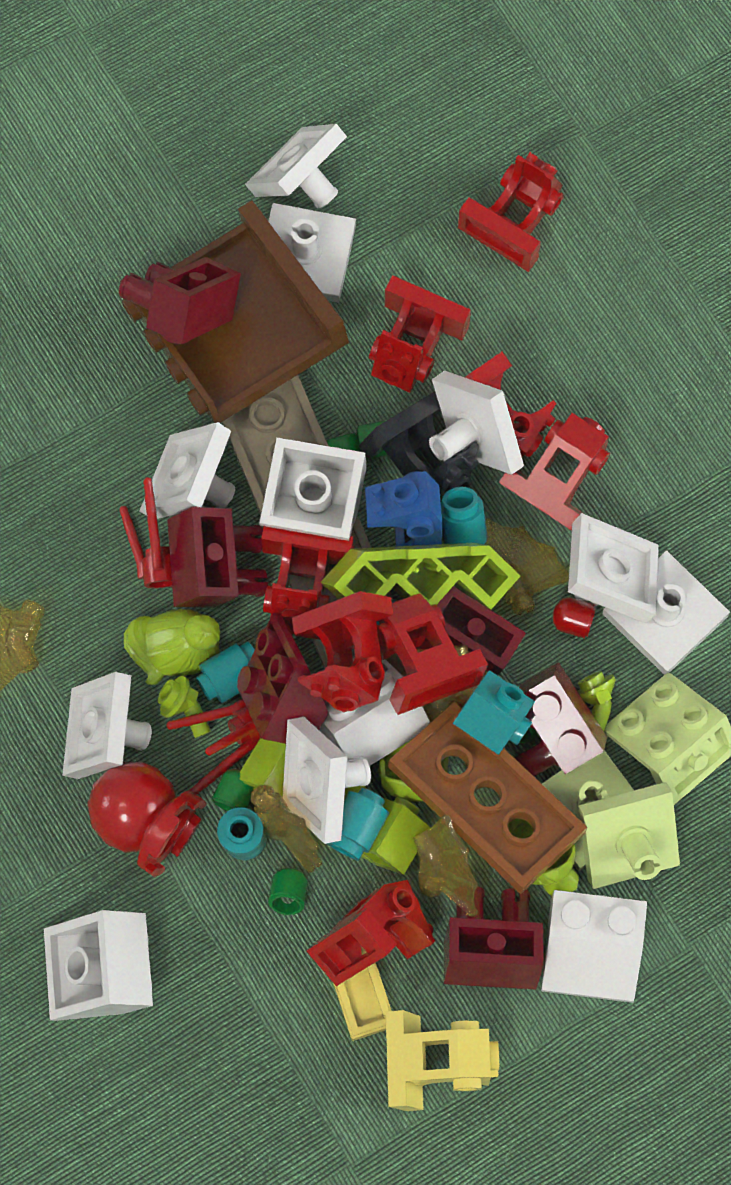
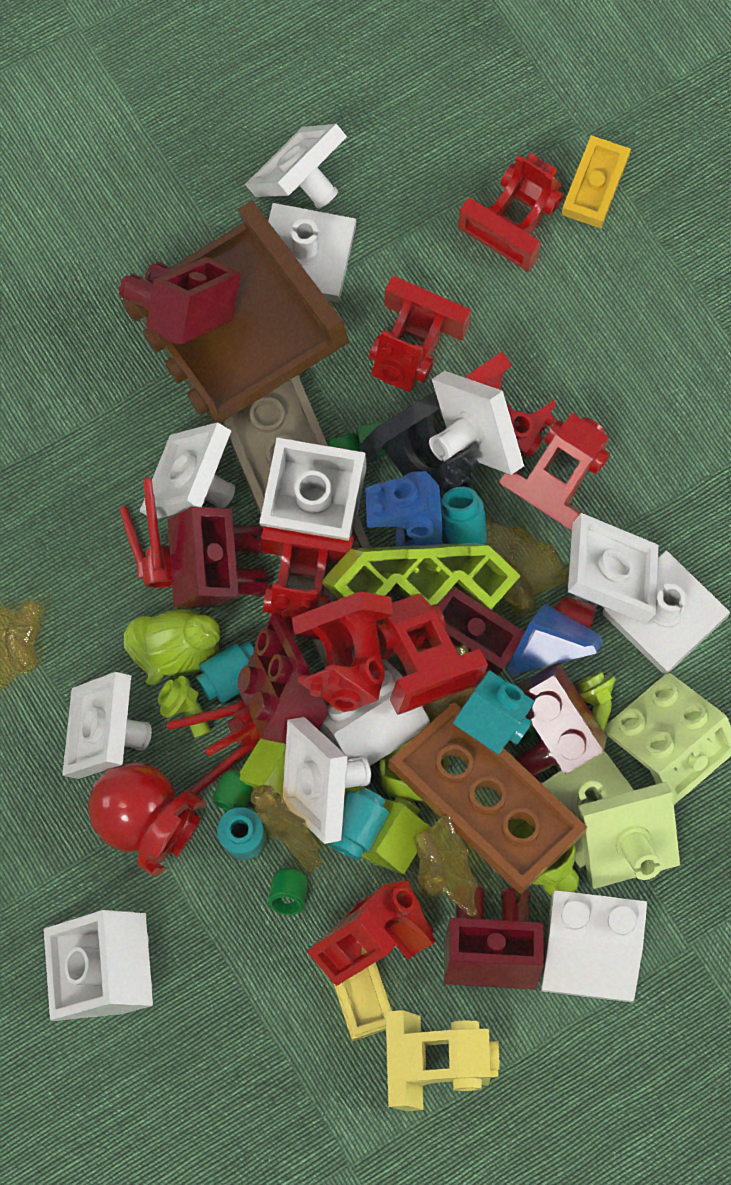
none -> blue slope [508,604,603,675]
none -> yellow plate [561,135,631,229]

